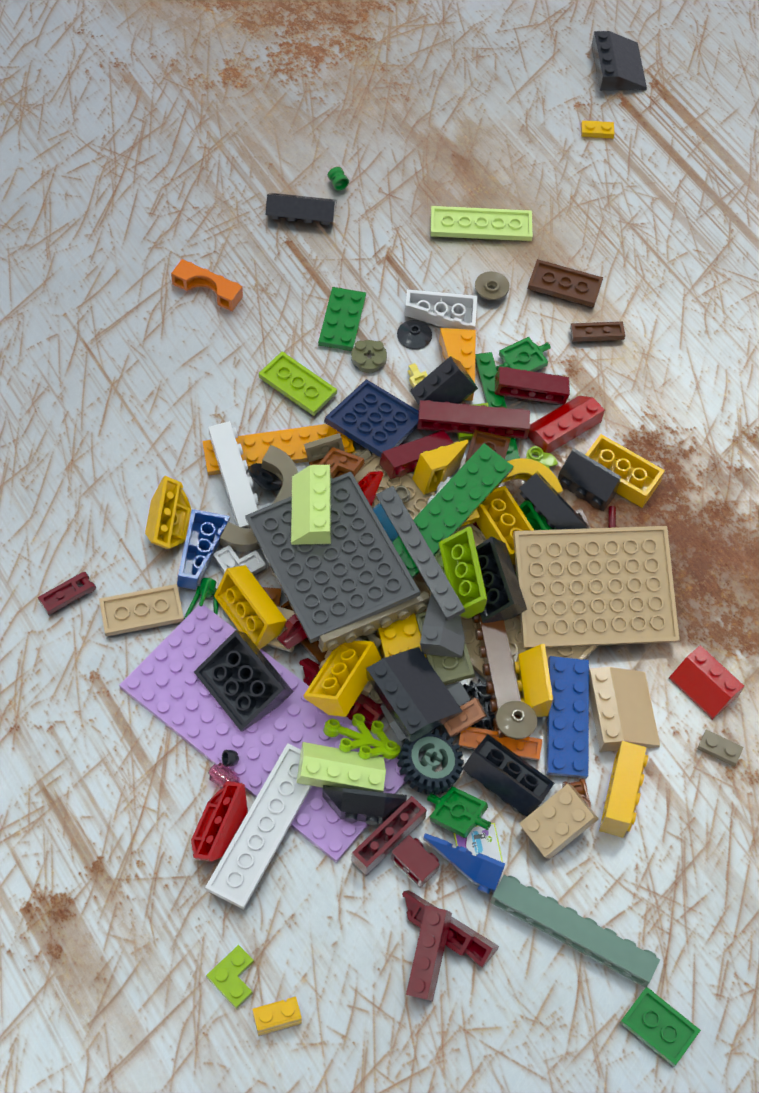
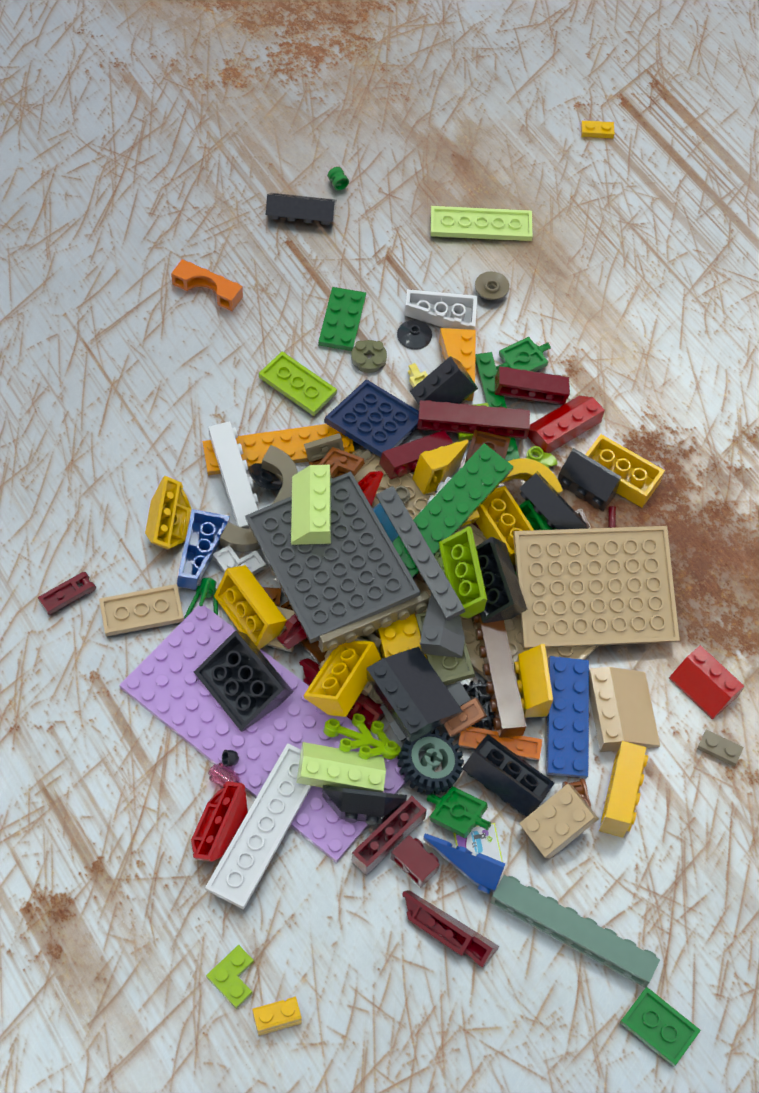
dark red brick [406,905,452,1001] -> none
dark tan dish [496,701,537,739] -> none
reddish brown plate [527,259,603,307] -> none
reddish brown plate [570,321,626,342] -> none
black slope [591,31,647,91] -> none

